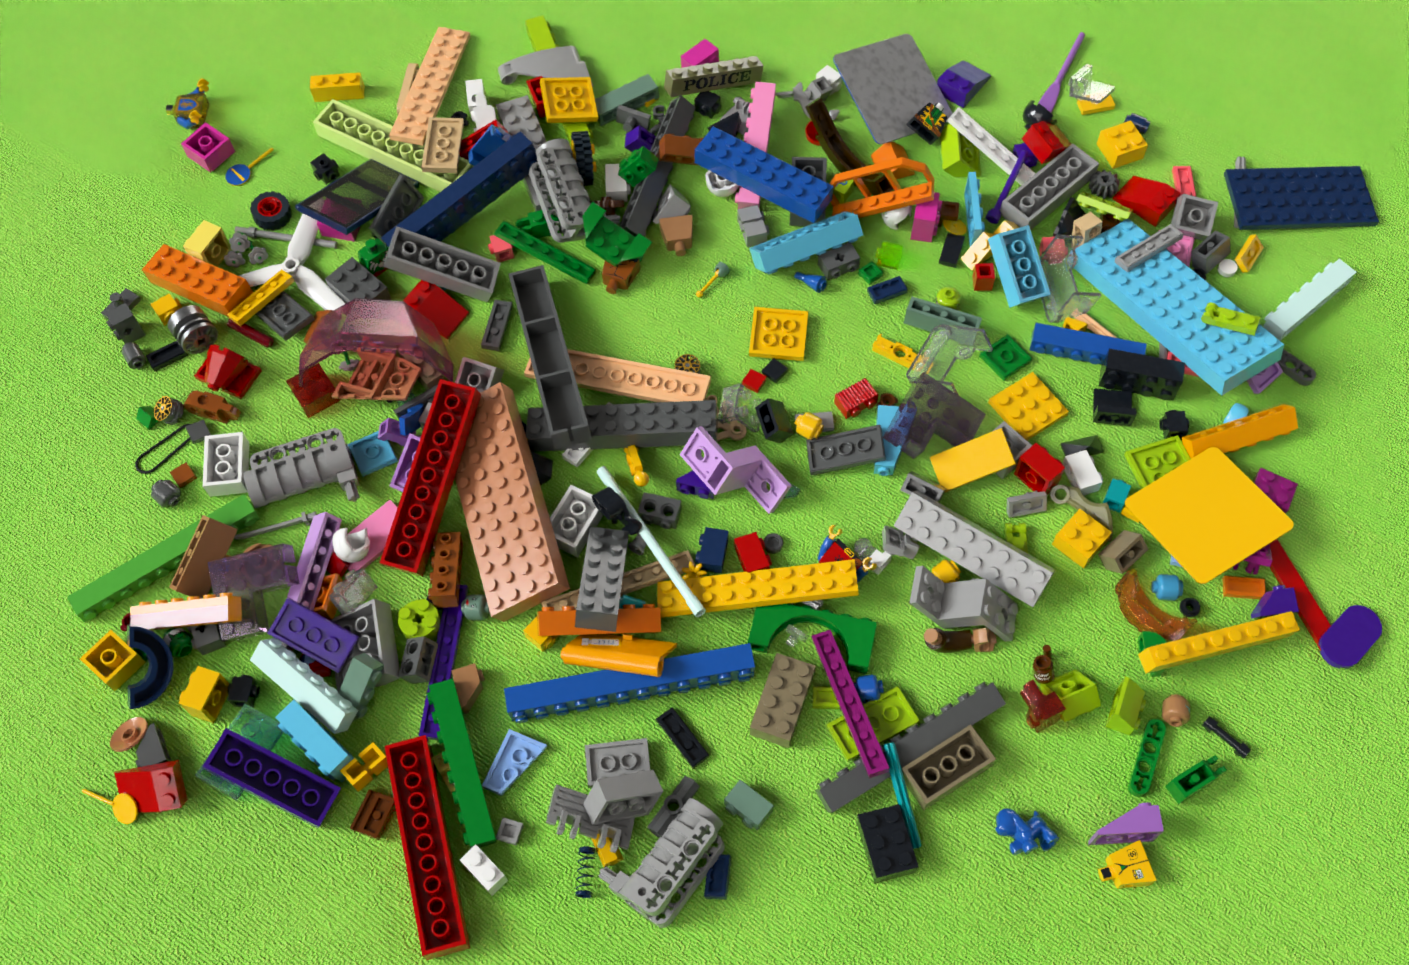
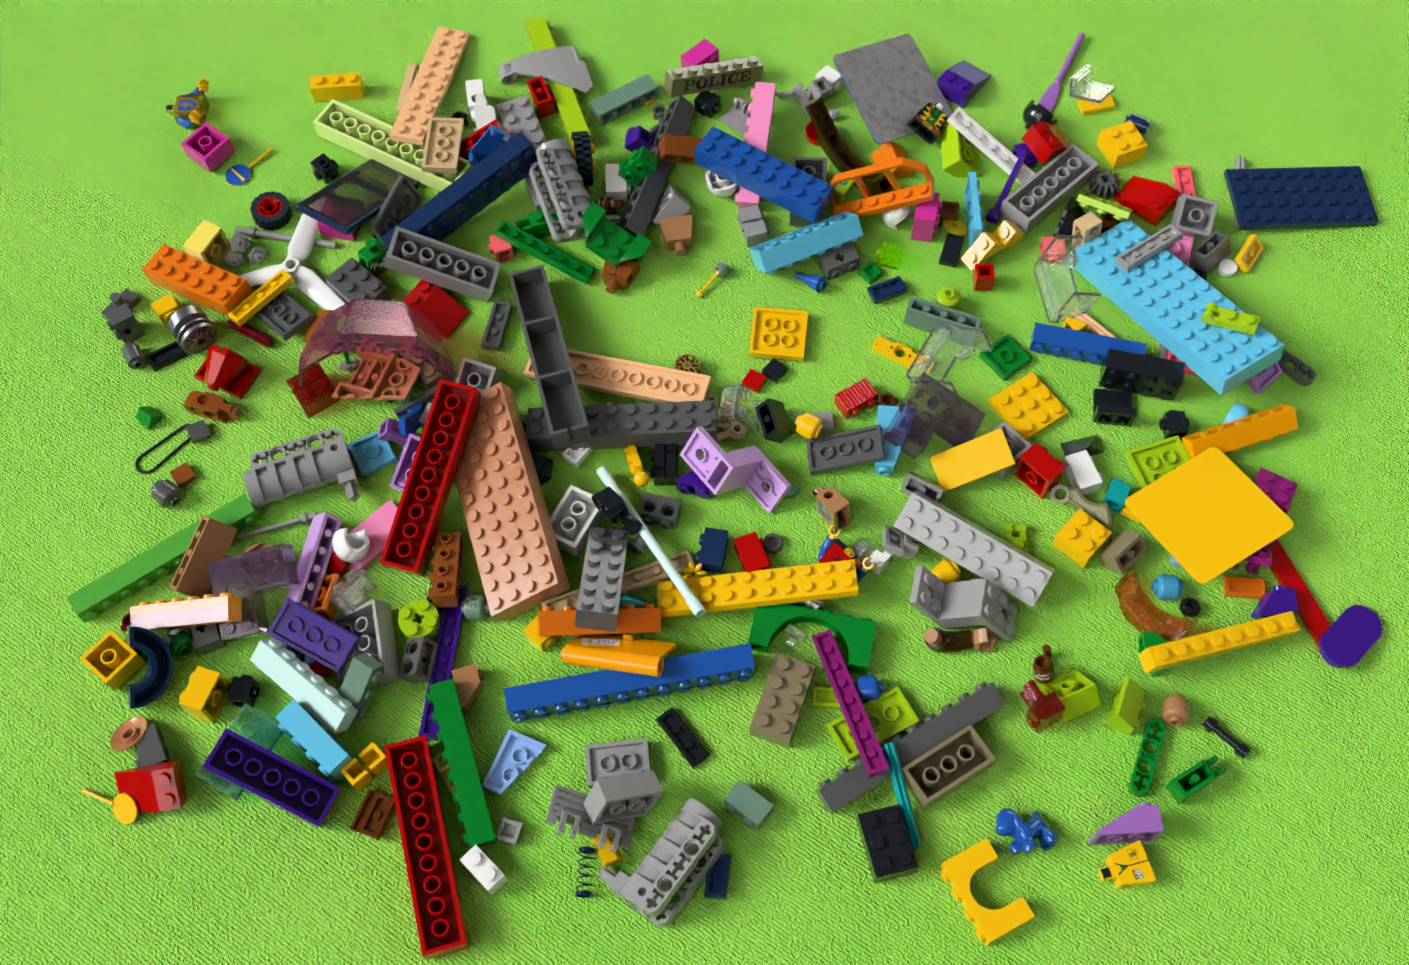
dark grey wheel [154,396,184,425] -> none
white brick [203,432,249,497] -> none
yellow plate [540,77,598,123] -> none
dark grey tile [616,105,651,132] -> none
dark grey piece [647,776,700,838] -> none
black slope [707,111,742,137] -> none
medium azure brick [988,225,1051,308] -> none
light grey hinge [1007,491,1047,518] -> none
light aqua brick [1263,259,1356,341] -> none
none -> black brick [650,444,678,485]
none -> medium nougat torso [813,486,851,533]
none -> yellow arch [939,838,1035,946]

